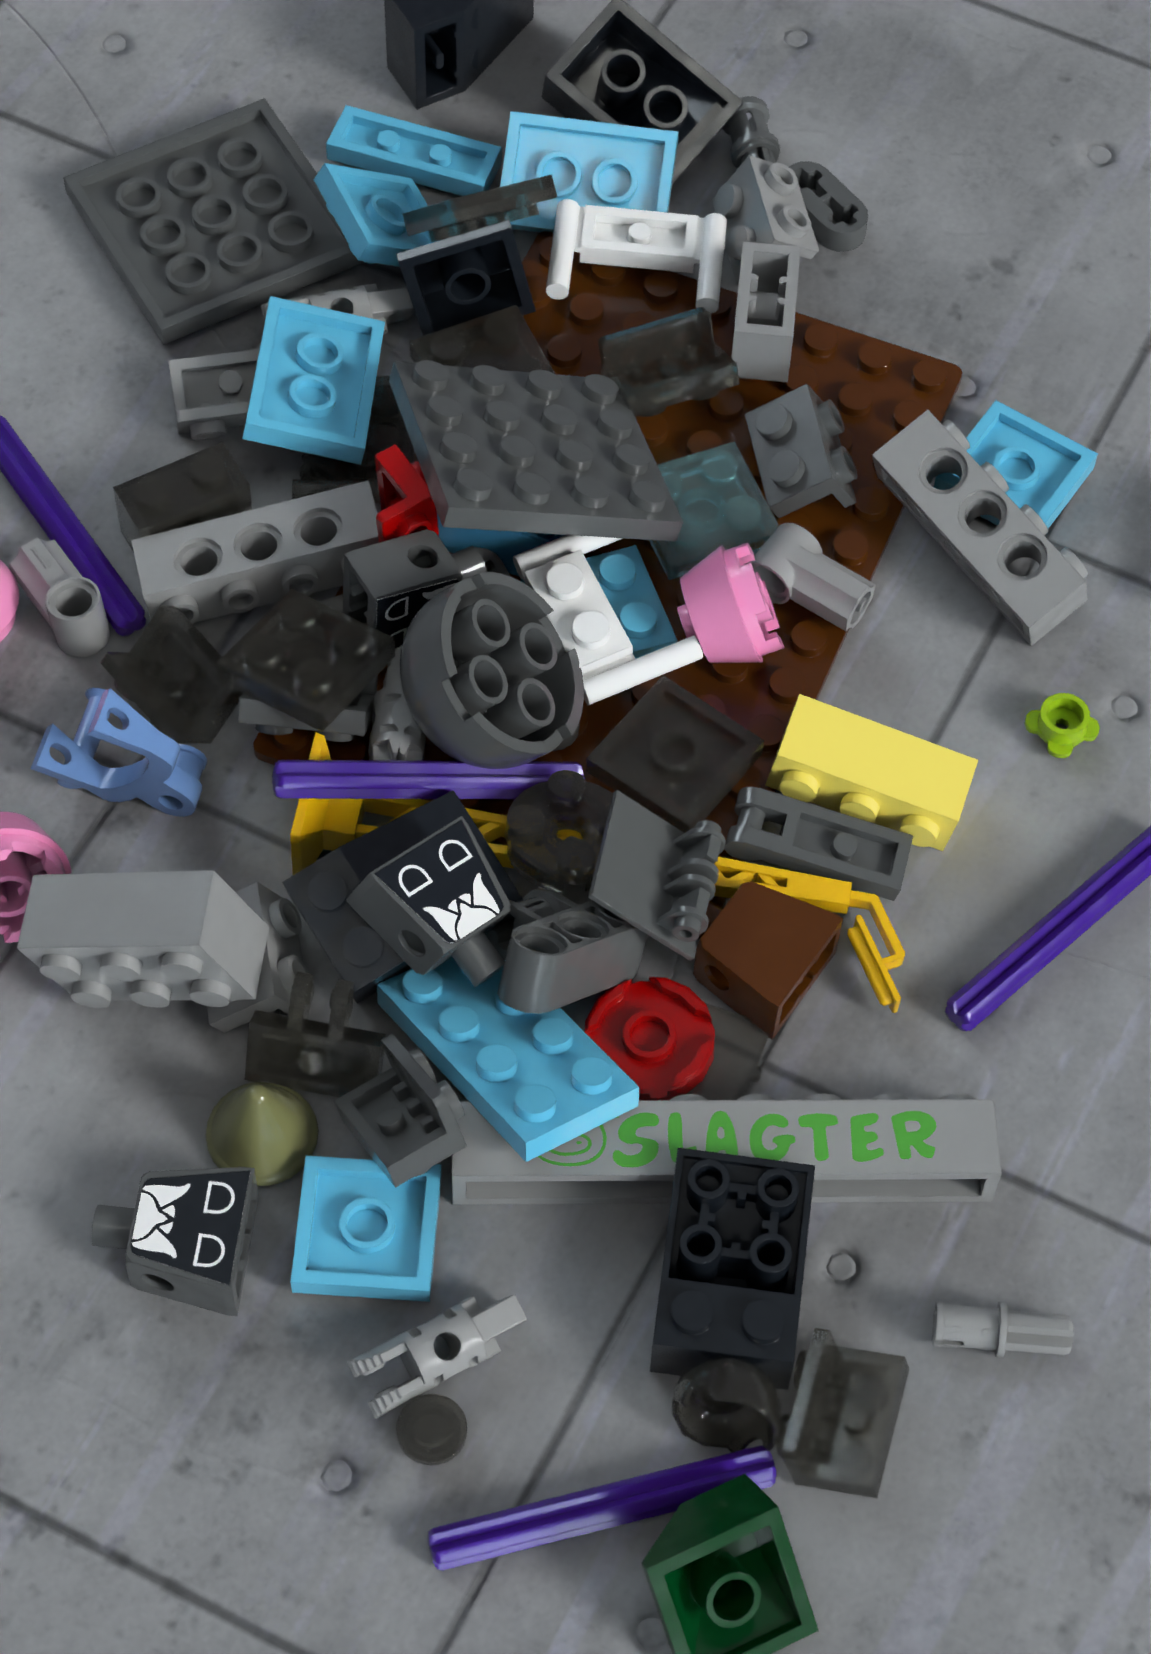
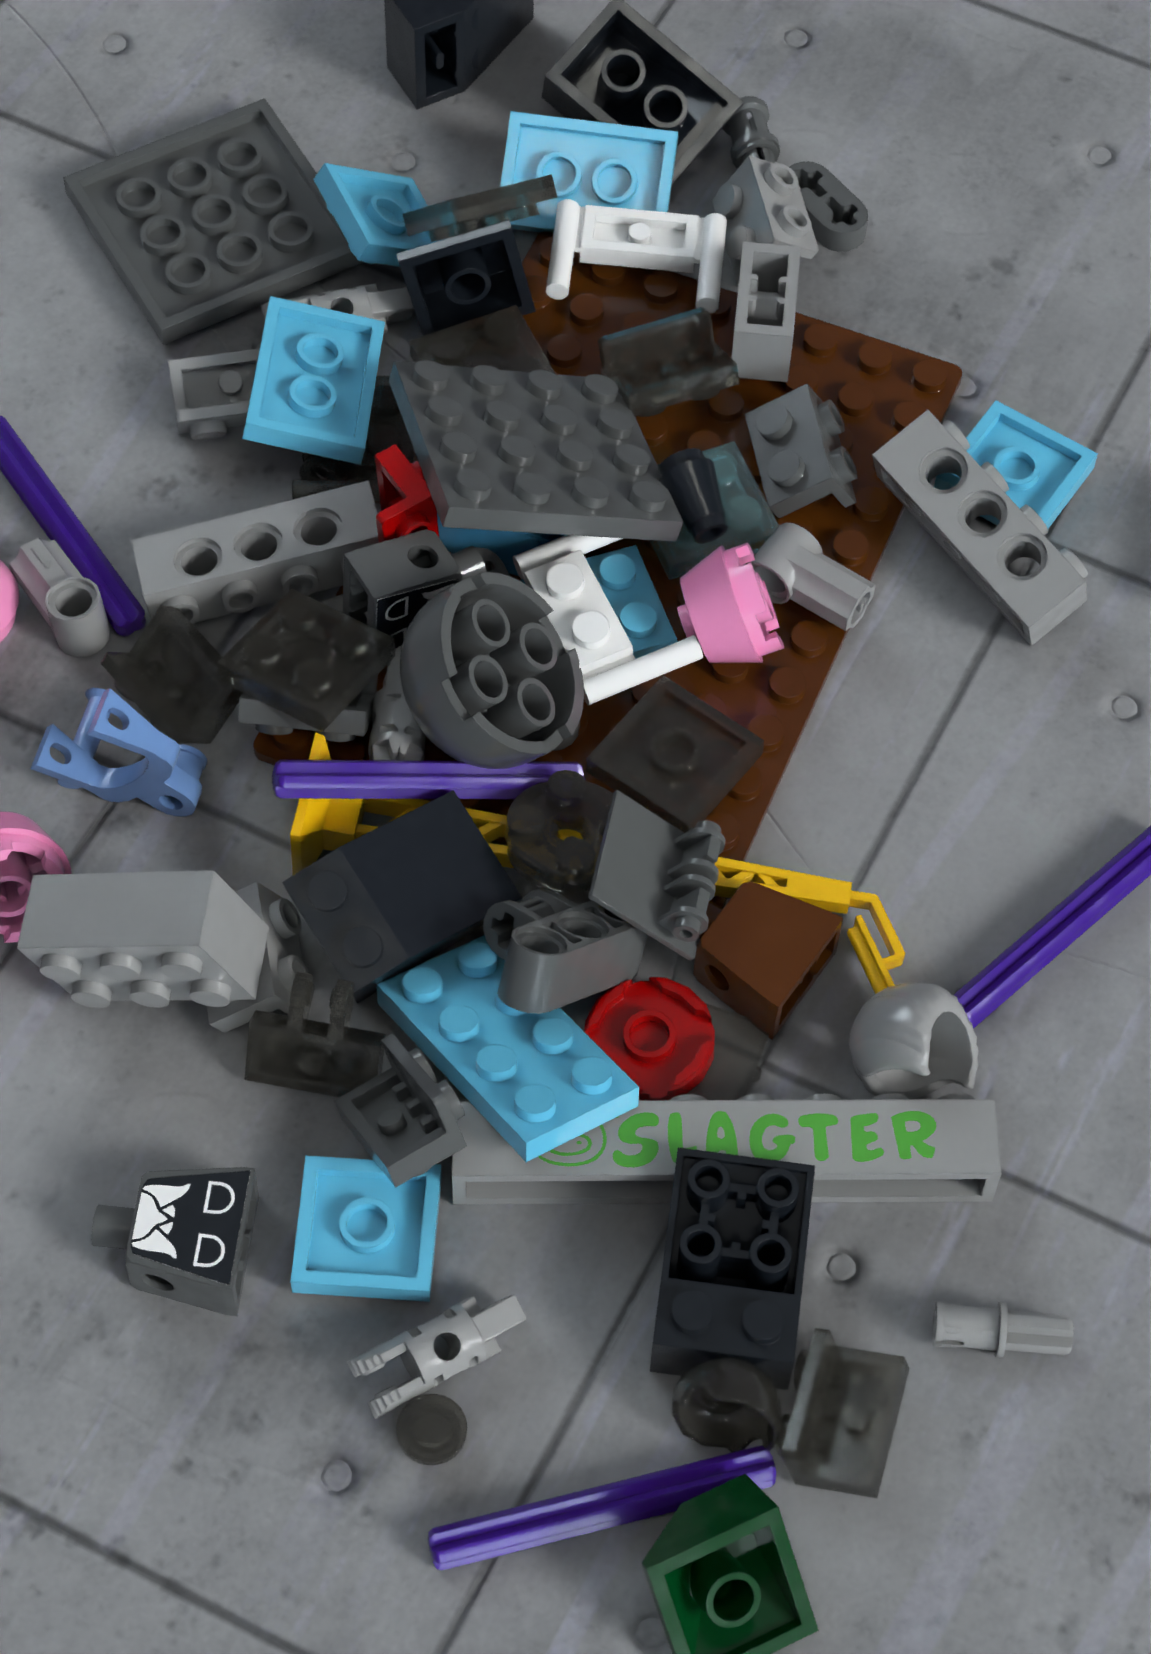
clear smoke brick [113,442,252,553] -> none
olive hat [205,1081,319,1187] -> none
medium azure plate [326,105,502,201] -> none
torso [346,816,511,987] -> none
dark grey plate [724,787,913,901] -> none
light yellow brick [765,694,978,851] -> none
lime plate [1024,693,1100,758] -> none
none -> black cone [658,448,729,544]
none -> light grey piece [849,983,979,1099]

